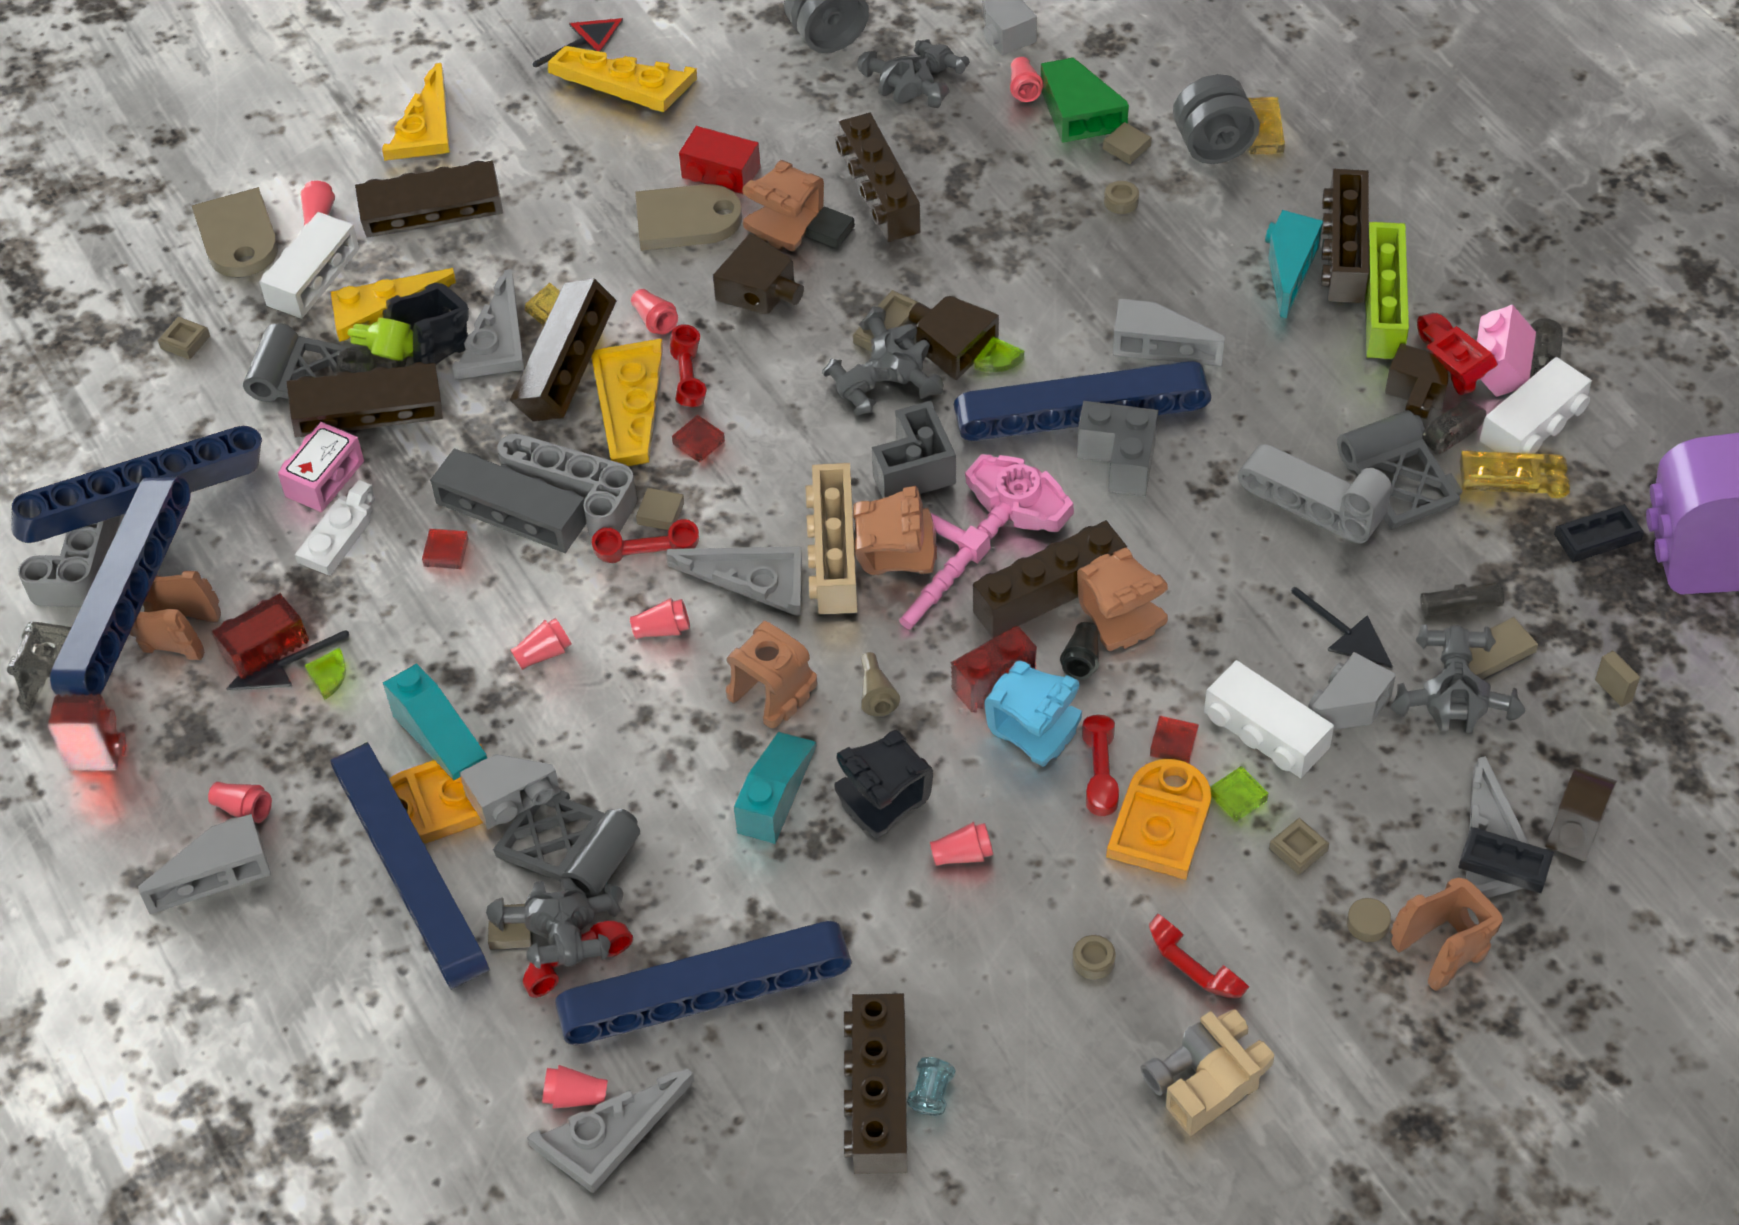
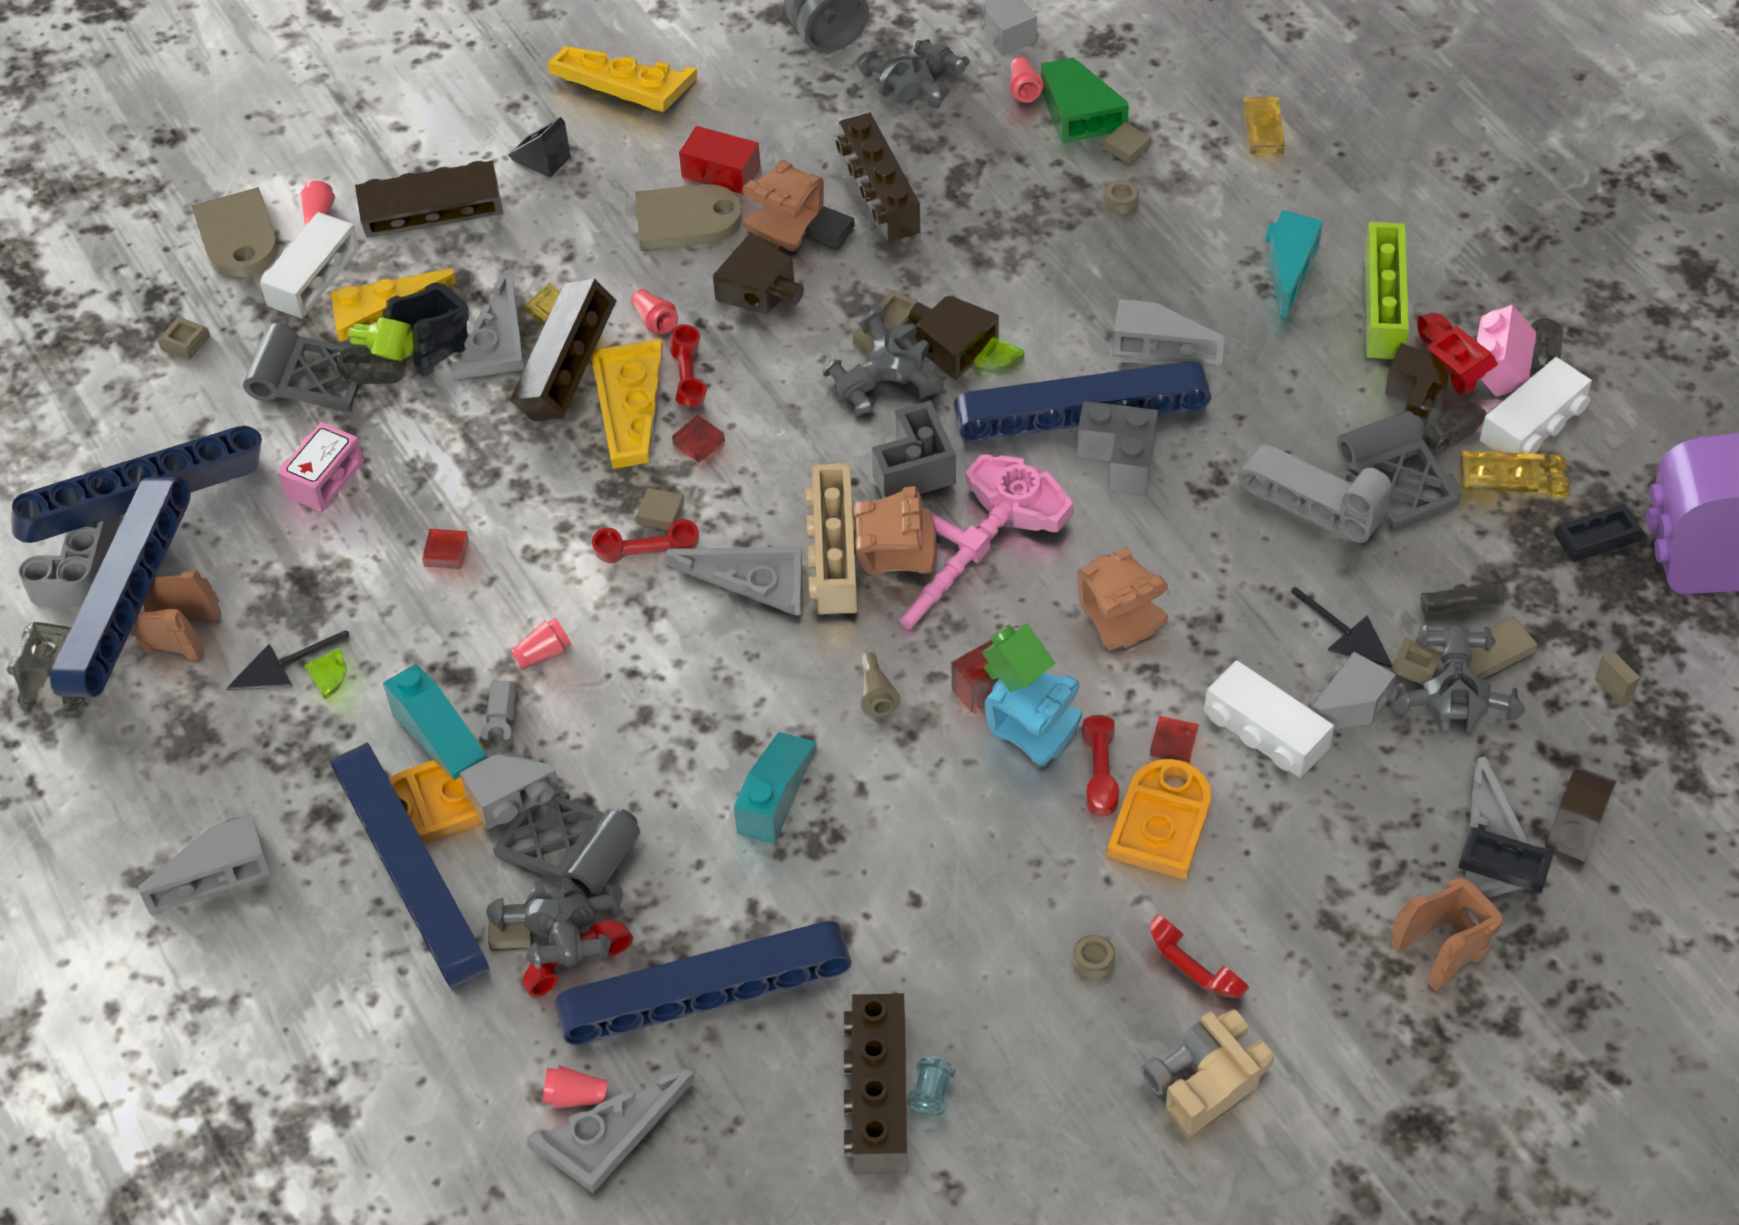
clear red brick [48,694,126,771] -> none
coral cone [208,781,272,823] -> none
clear red brick [211,593,309,679] -> none
dark brown brick [286,362,443,438] -> none
white hinge [295,480,375,575] -> none
yellow wing [382,63,450,161] -> none
dark grey brick [430,448,587,554] -> none
light grey beam [497,434,637,537] -> none
piece [532,18,623,68] -> none
coral cone [630,598,690,639] -> none
nougat piece [726,621,818,728] -> none
black piece [834,730,933,839] -> none
coral cone [930,822,994,866] -> none
dark brown brick [973,520,1127,638] -> none
pearl dark grey cone [1060,622,1099,680] -> none
dark grey wheel [1172,74,1260,164] -> none
clear neon green tile [1210,766,1269,822] -> none
dark tan tile [1269,818,1330,875] -> none
dark brown brick [1321,169,1369,303] -> none
dark tan tile [1347,898,1391,942] -> none
none -> light grey bar [481,681,517,749]
none -> black slope [508,117,571,178]
none -> bright green brick [982,623,1056,692]
none -> dark tan plate [1391,637,1442,685]

